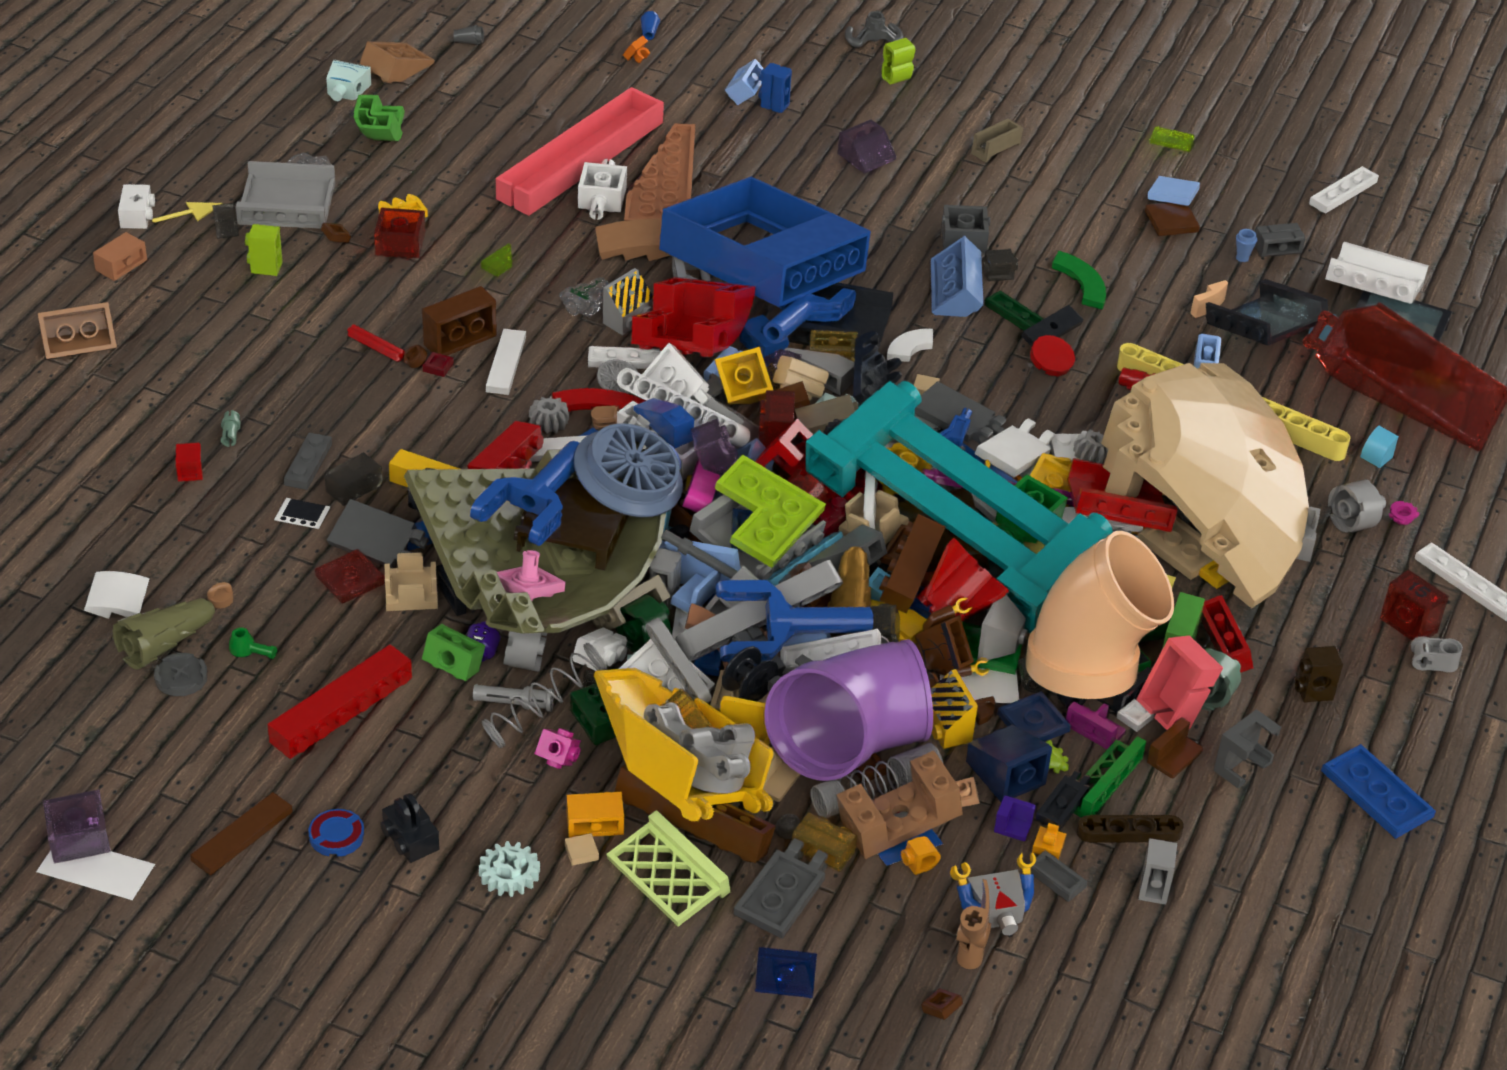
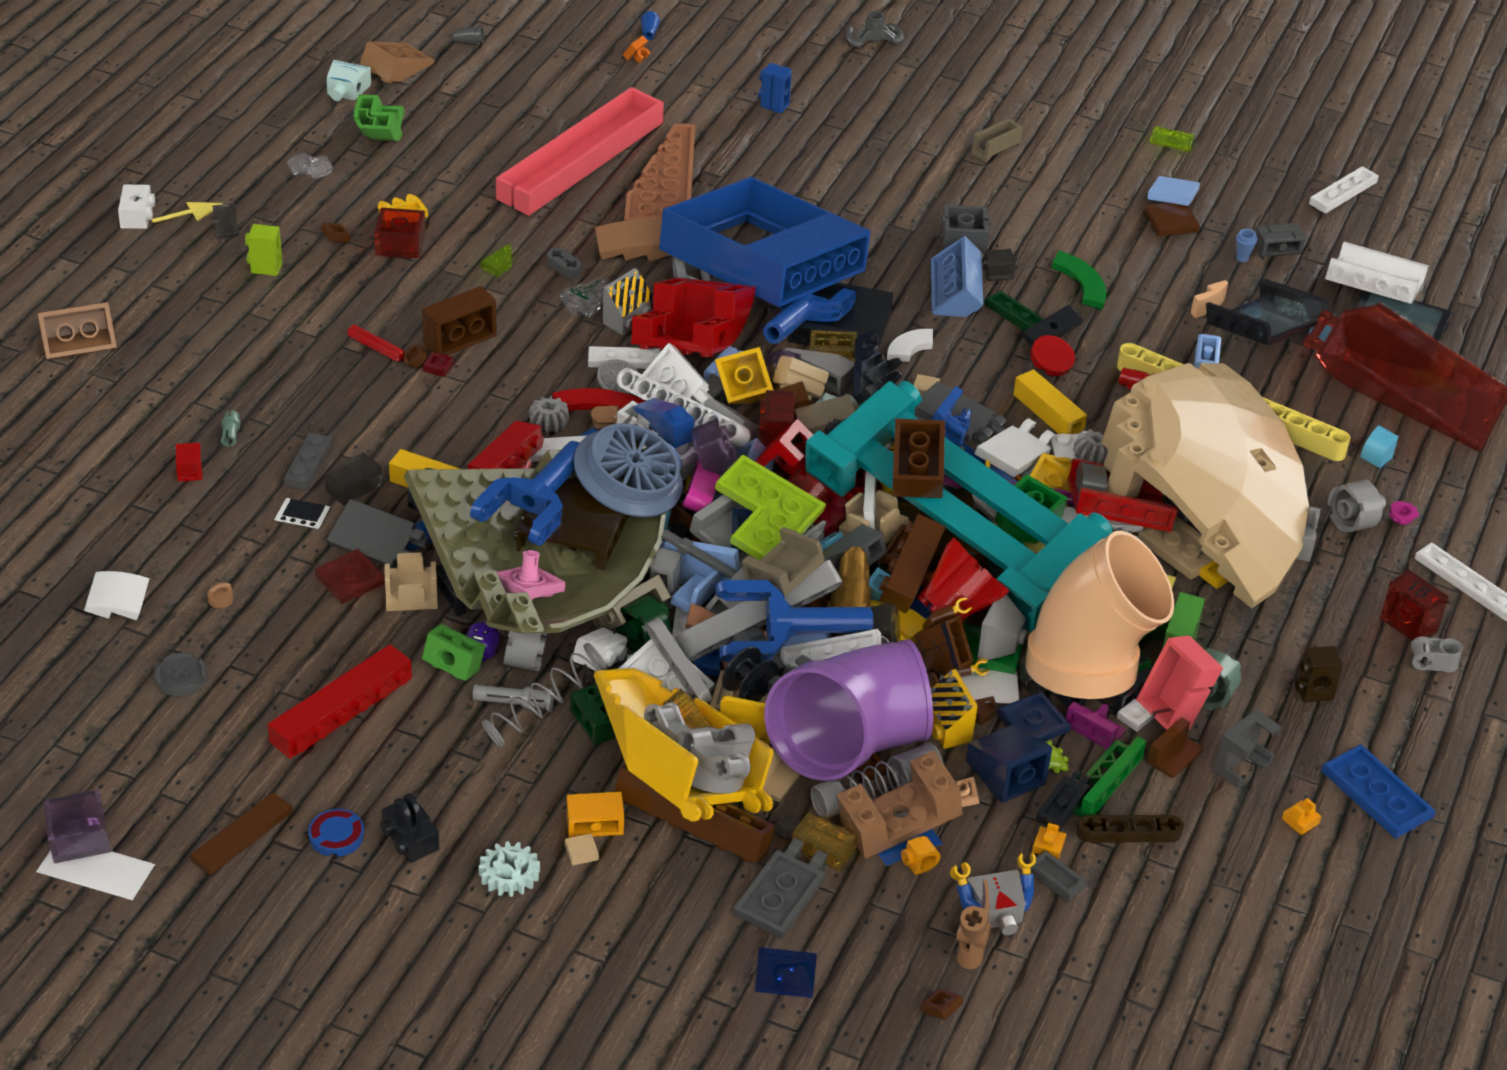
nougat panel [93,232,147,281] -> none
olive cone [112,598,215,669] -> none
green bar [229,627,277,659] -> none
light grey panel [236,161,335,229] -> none
white tile [486,329,526,395] -> none
dark pink brick [534,728,581,769] -> none
white brick [578,159,627,220] -> none
yellowish green fence [606,810,731,927] -> none
light blue brick [725,59,764,105] -> none
blue brick [739,315,789,365] -> none
clear purple slope [837,119,896,173] -> none
lime brick [882,38,916,85] -> none
dark purple panel [994,795,1036,841] -> none
light grey brick [1138,838,1177,905] -> none
red brick [1201,595,1254,673] -> none
none -> dark grey beam [547,248,582,279]
none -> dark tan panel [741,527,825,597]
none -> reddish brown brick [892,419,945,498]
none -> blue tile [931,386,969,439]
none -> yellow brick [1013,369,1087,434]
none -> dark grey beam [1075,462,1107,493]
none -> light orange tile [1282,798,1322,835]

